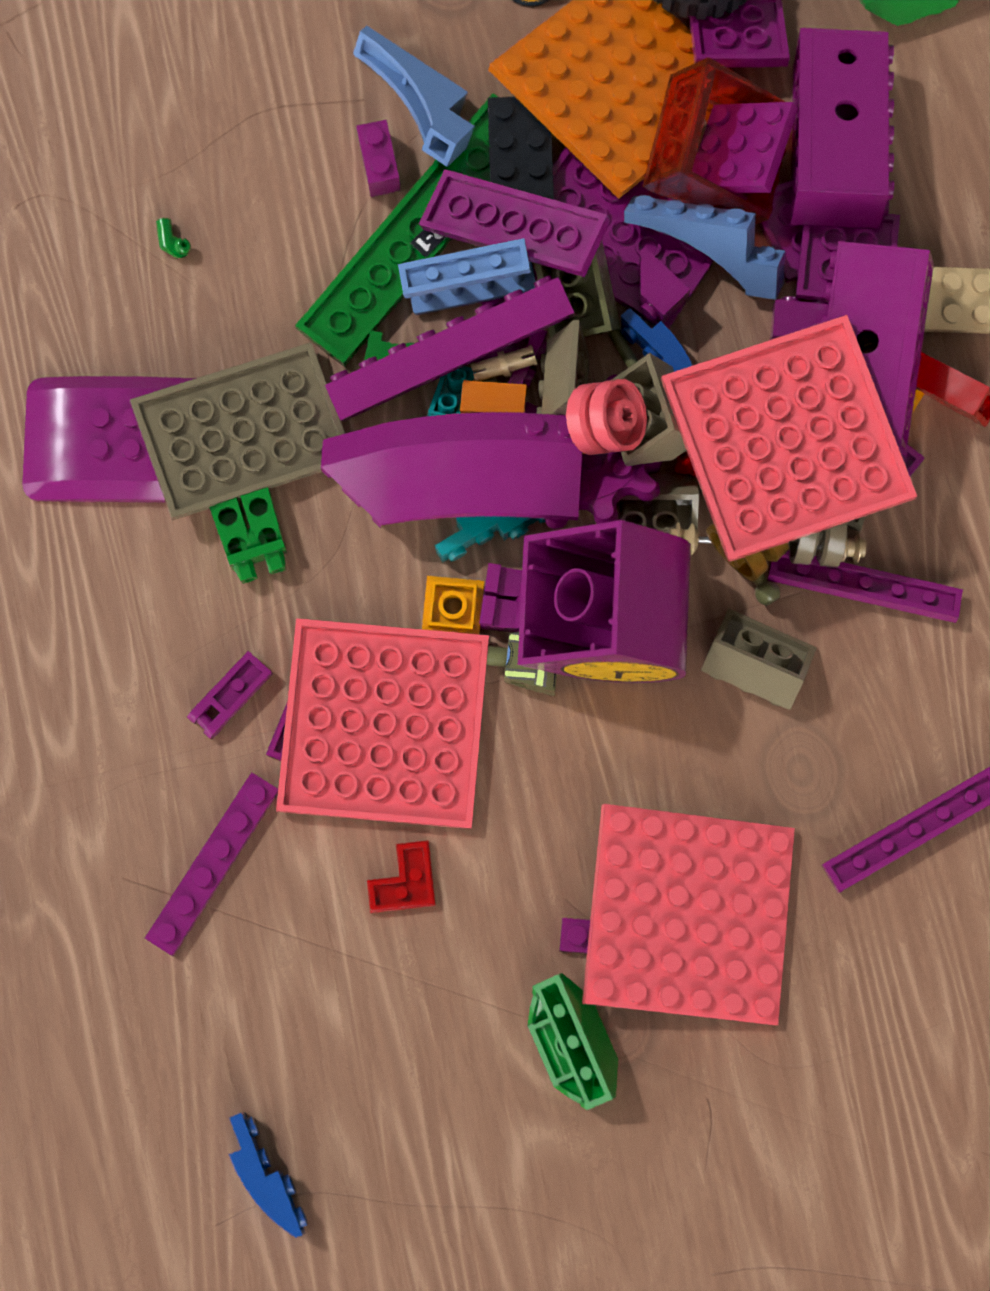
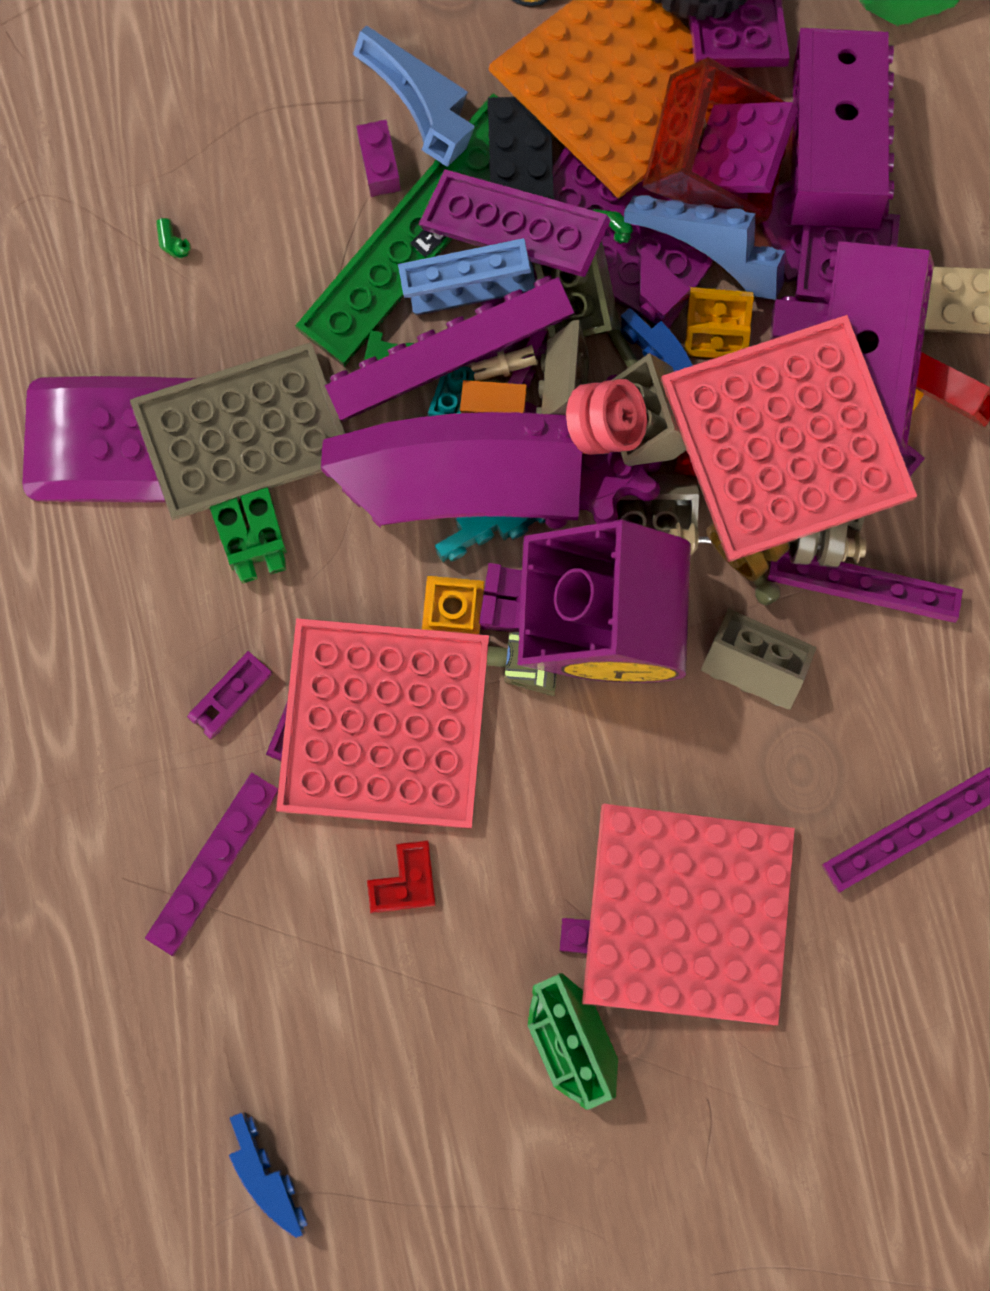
none -> green arm [593,209,633,243]
none -> light orange slope [684,287,754,358]

